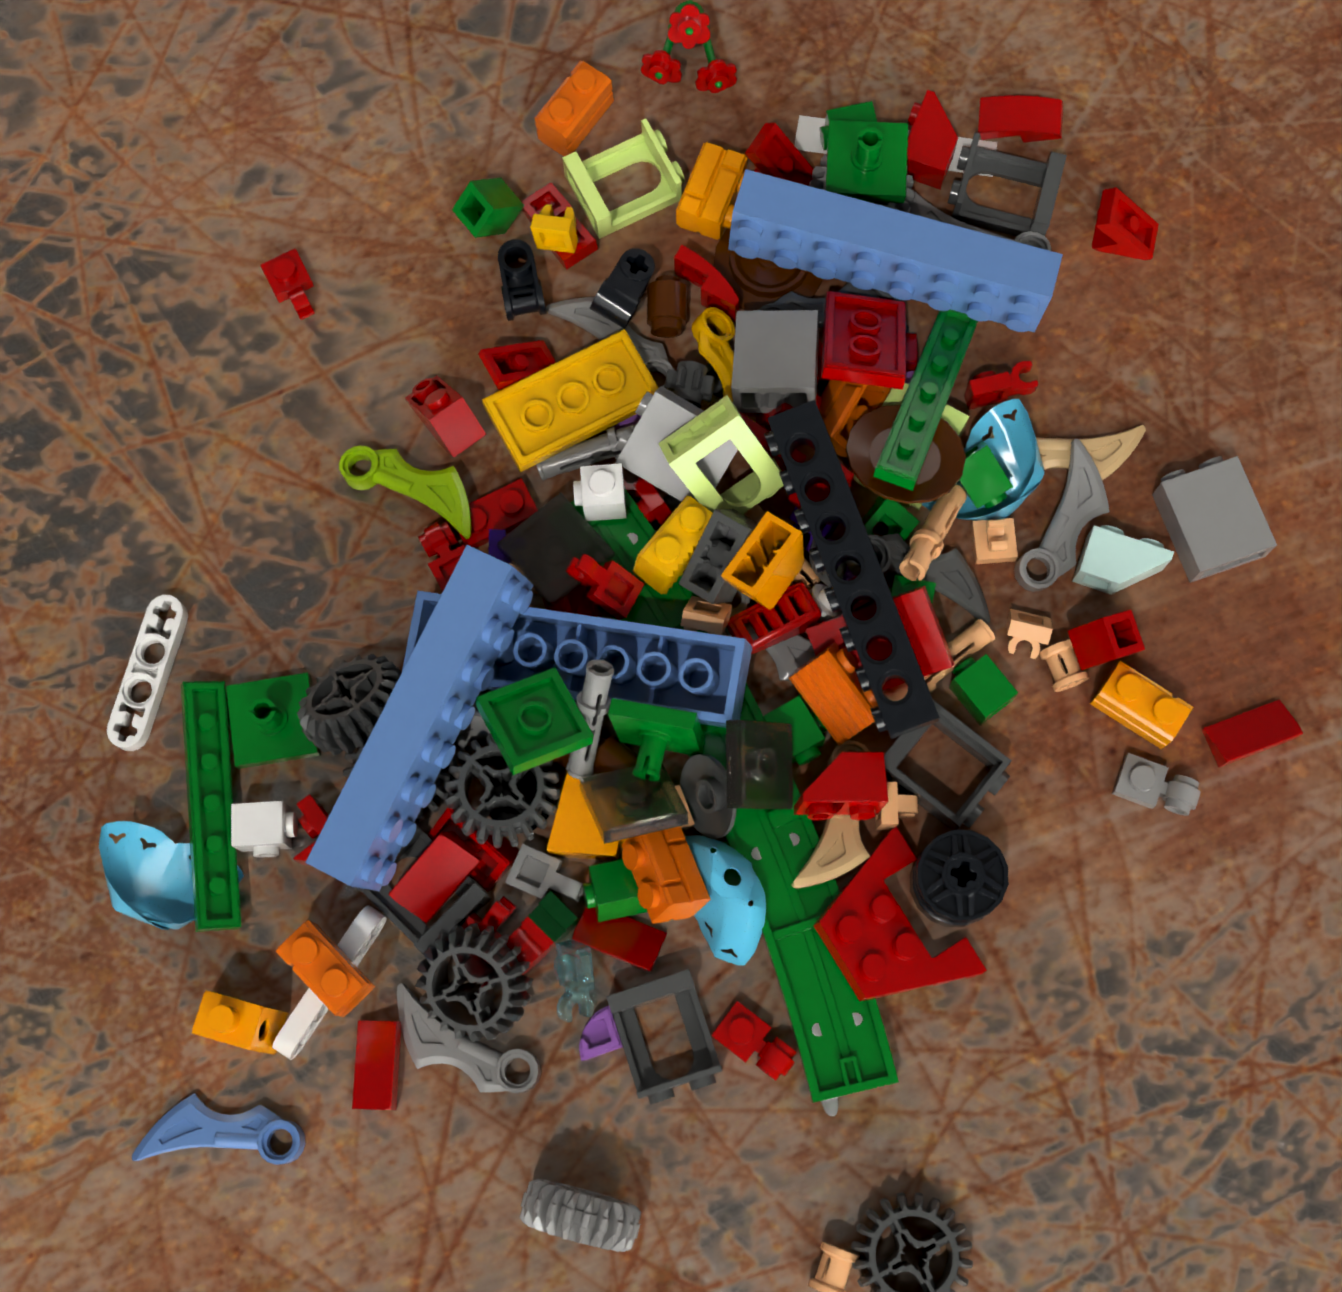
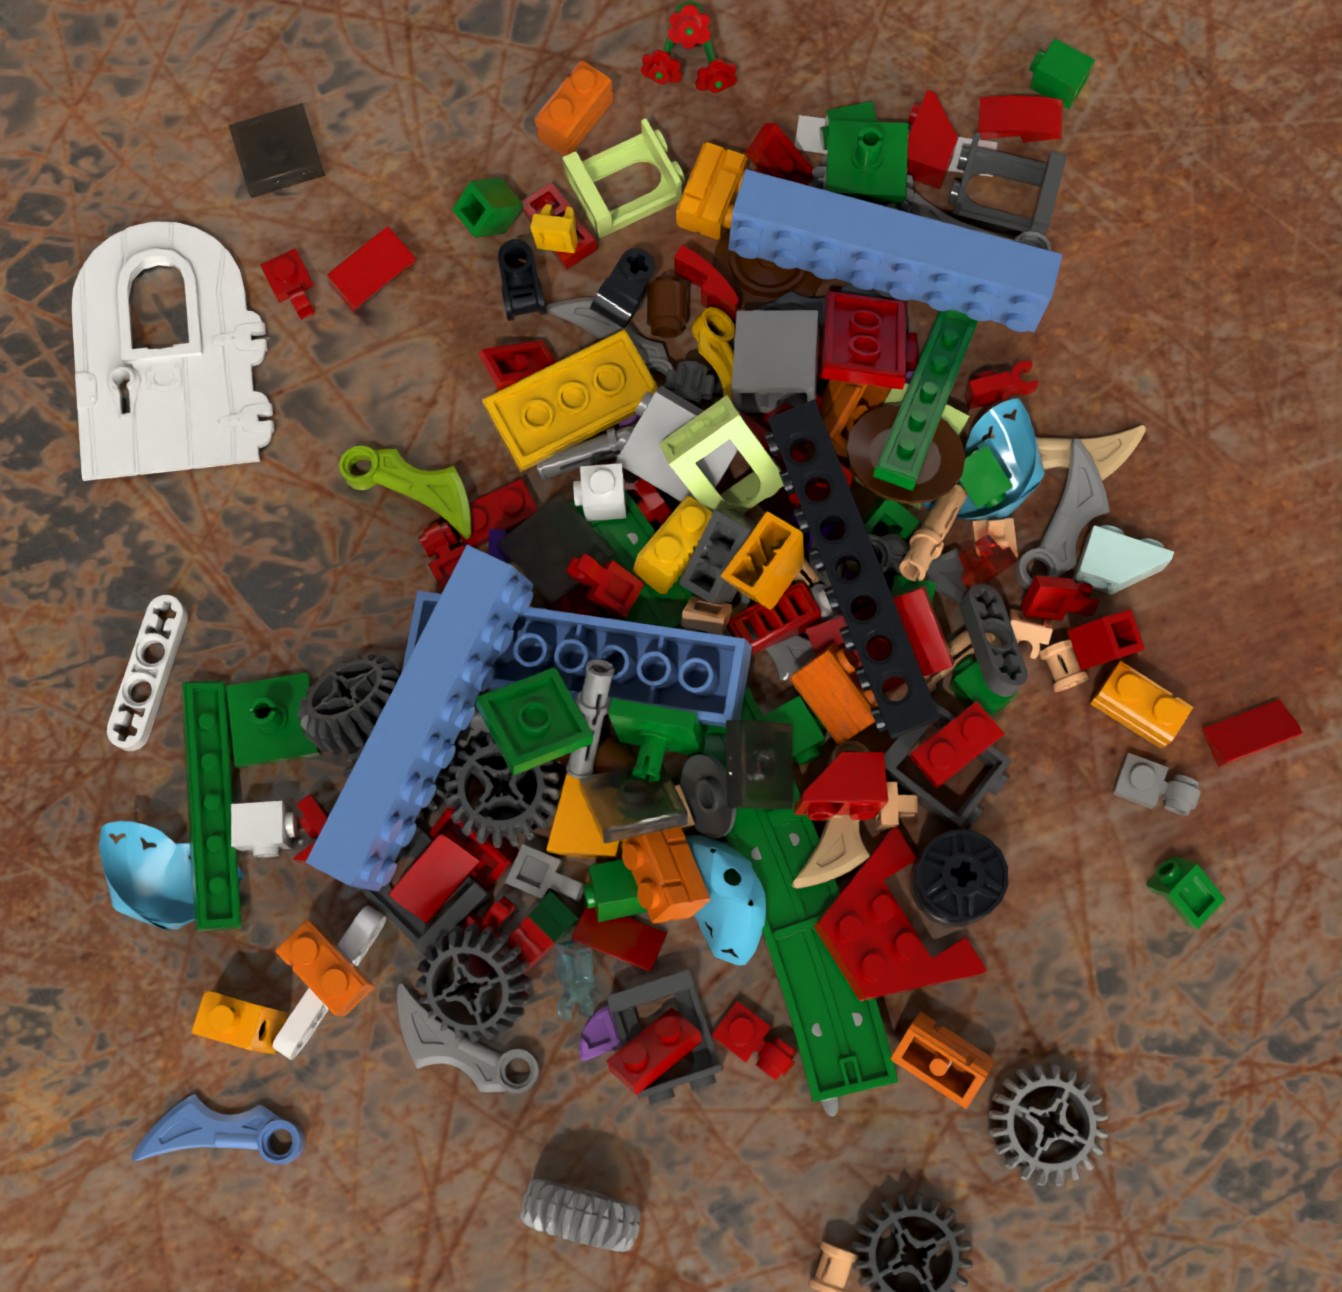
red slope [352,1021,401,1110] -> none
red slope [405,375,487,458] -> none
red slope [1092,187,1159,261] -> none
light grey brick [1152,456,1277,583] -> none
none -> white door [71,222,275,481]
none -> clear smoke plate [229,103,326,198]
none -> red hinge [327,226,416,312]
none -> red plate [606,1008,702,1096]
none -> orange brick [890,1012,996,1109]
none -> red plate [909,701,1004,789]
none -> clear red tile [958,535,1019,591]
none -> dark grey beam [960,584,1028,697]
none -> light grey gear [987,1064,1109,1186]
none -> red plate [1020,575,1100,621]
none -> green brick [1029,38,1095,110]
none -> green bracket [1146,856,1226,930]

